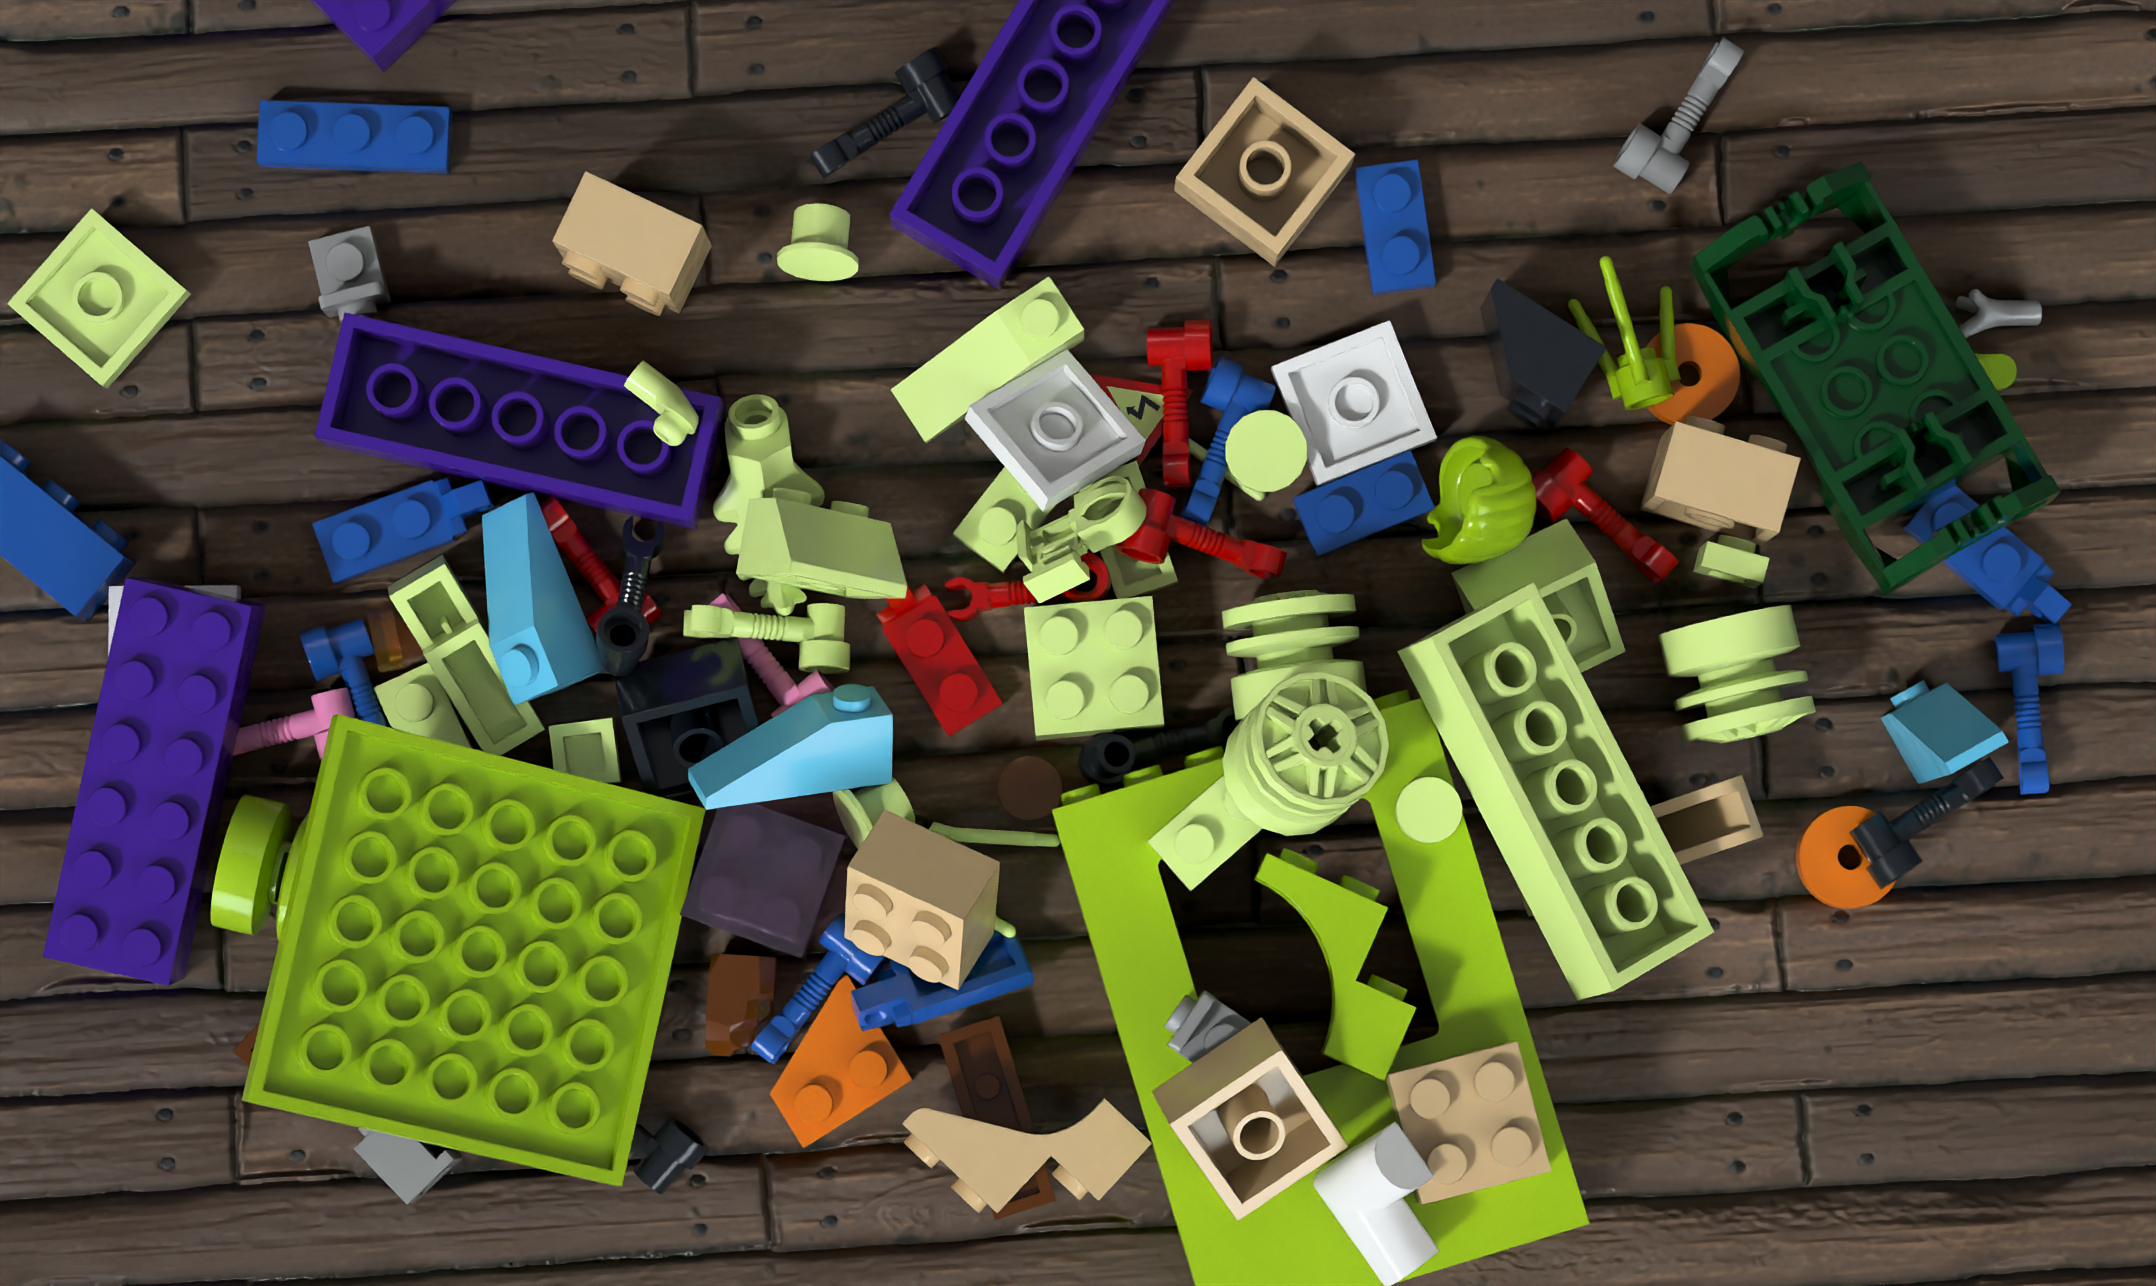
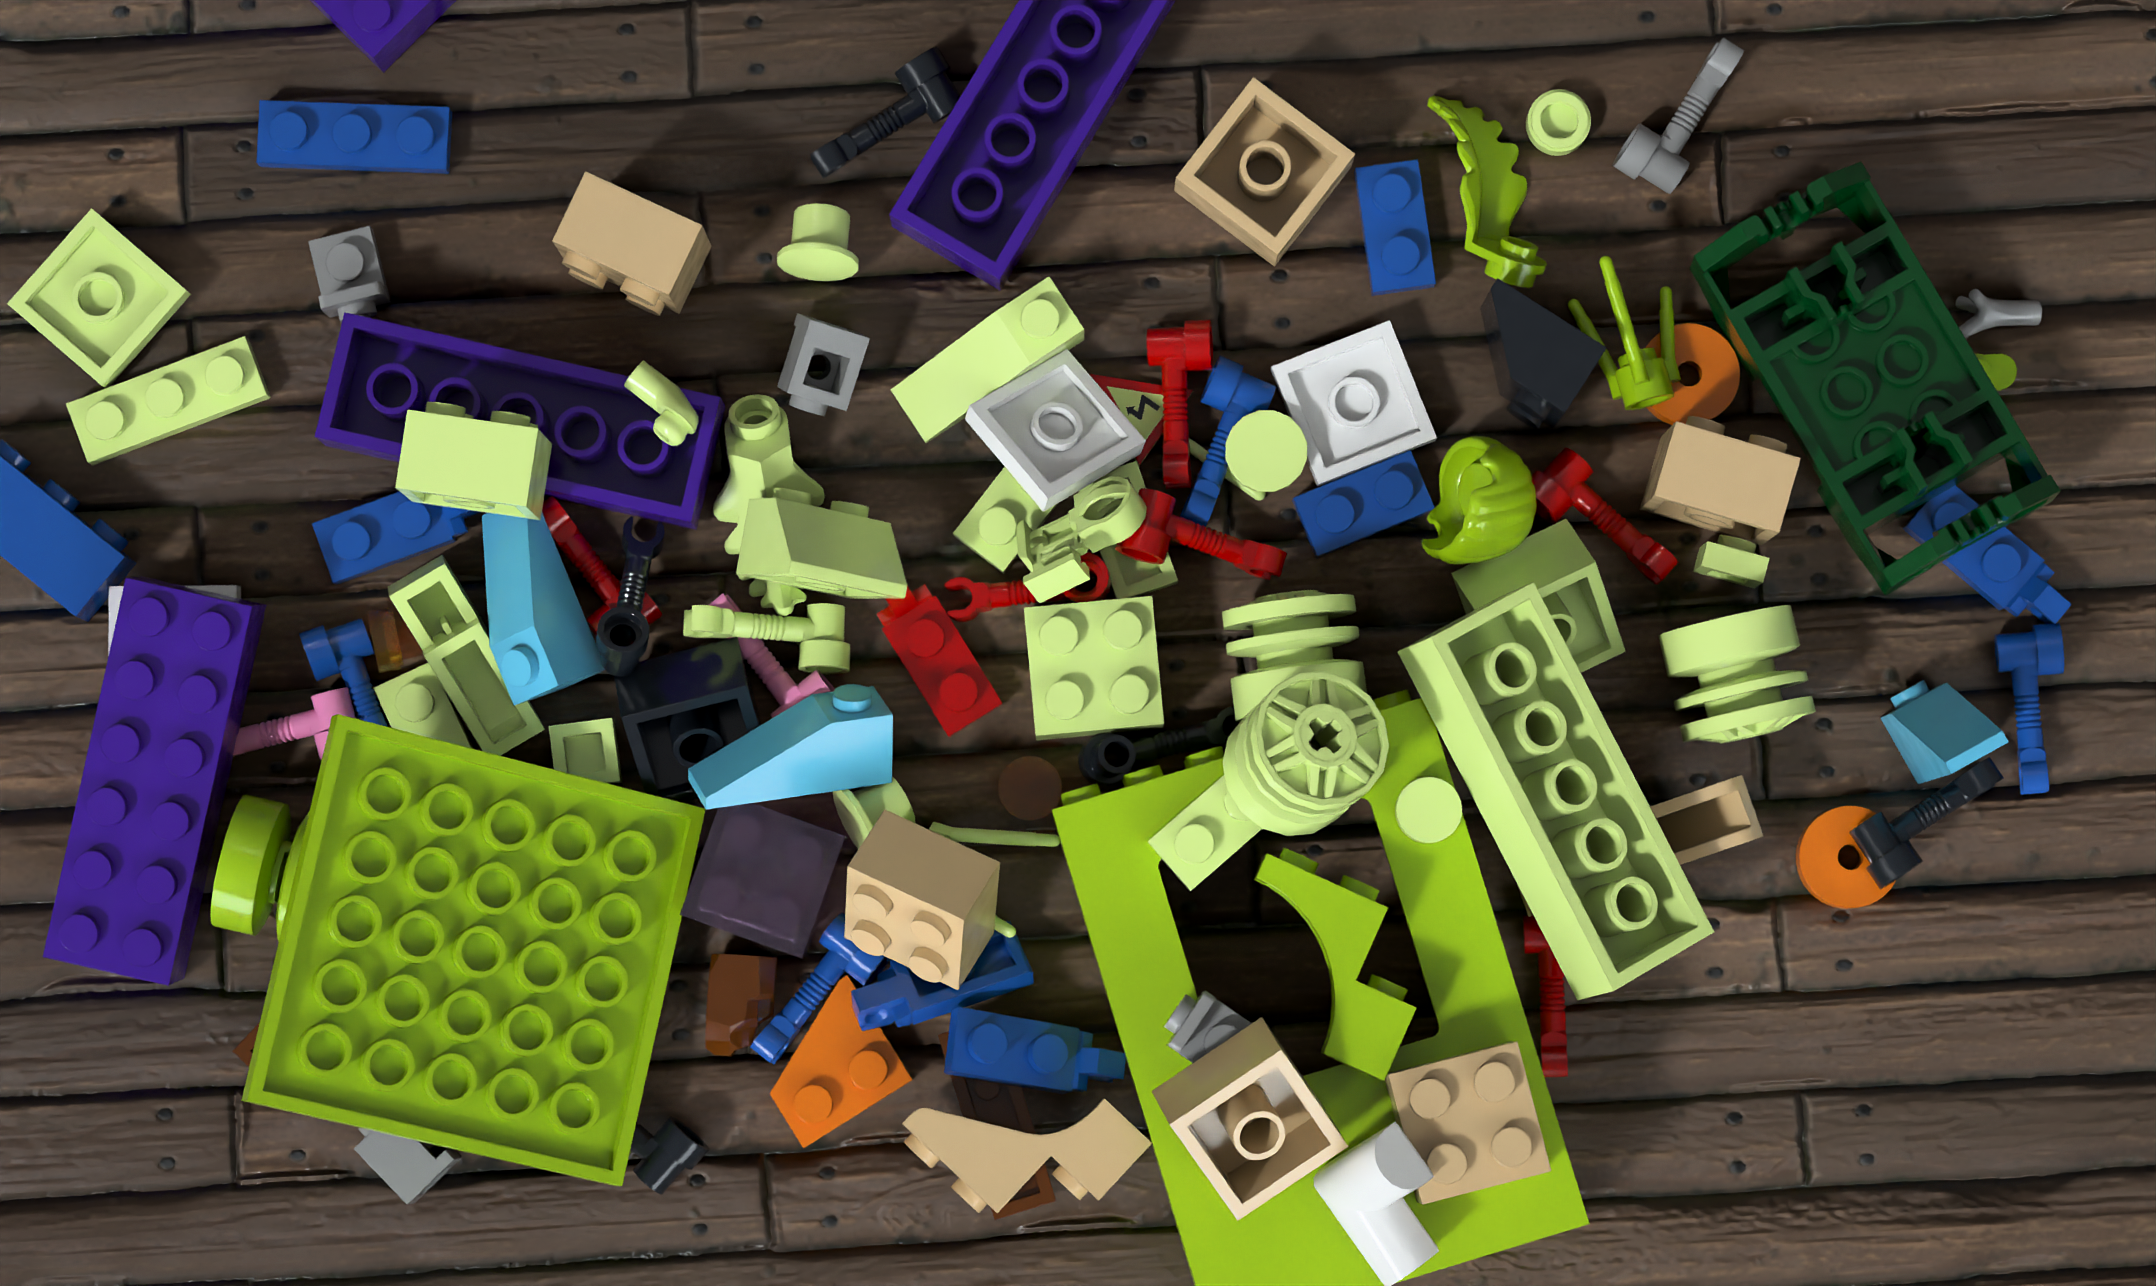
none -> yellowish green plate [66,336,271,466]
none -> yellowish green brick [395,402,552,520]
none -> light grey brick [777,313,870,416]
none -> blue hinge [944,1007,1126,1094]
none -> lime plant [1427,95,1547,288]
none -> red brick [1523,915,1568,1077]
none -> yellowish green tile [1526,89,1591,156]

